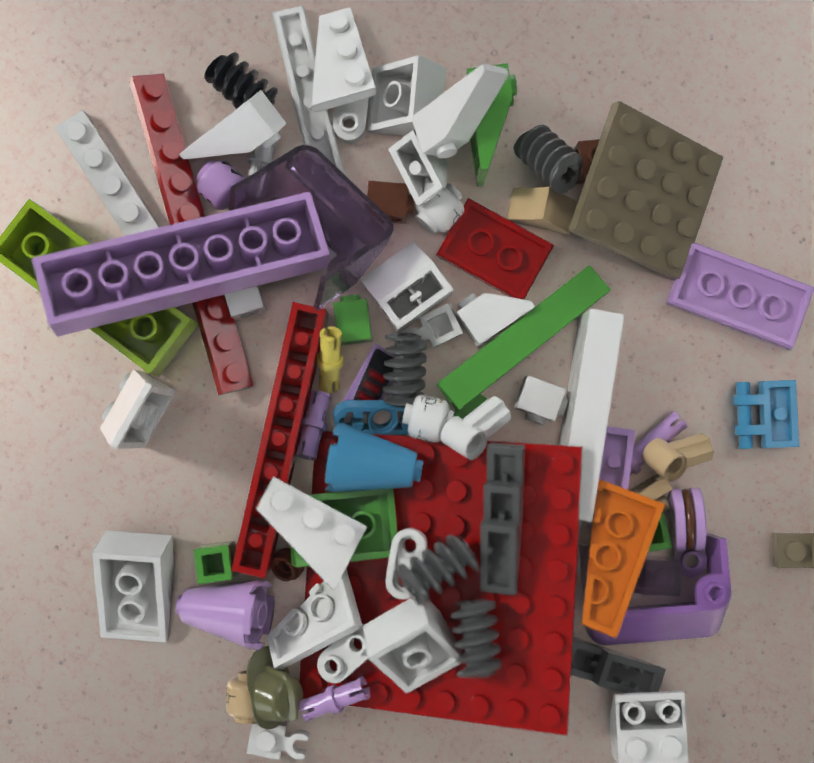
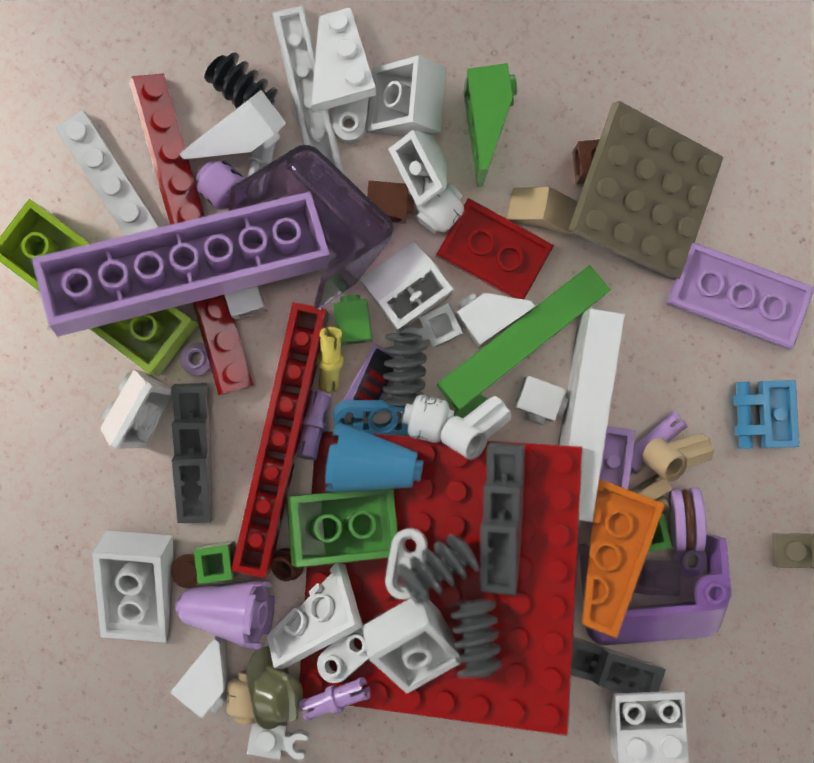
white wing [256,477,367,590] -> none
white slope [411,63,509,159] -> none
dark grey piece [513,125,583,194] -> none
none -> white slope [170,636,229,719]
none -> dark grey slope [171,383,212,523]
none -> copper plate [171,554,198,588]
none -> lavender plate [180,342,211,375]

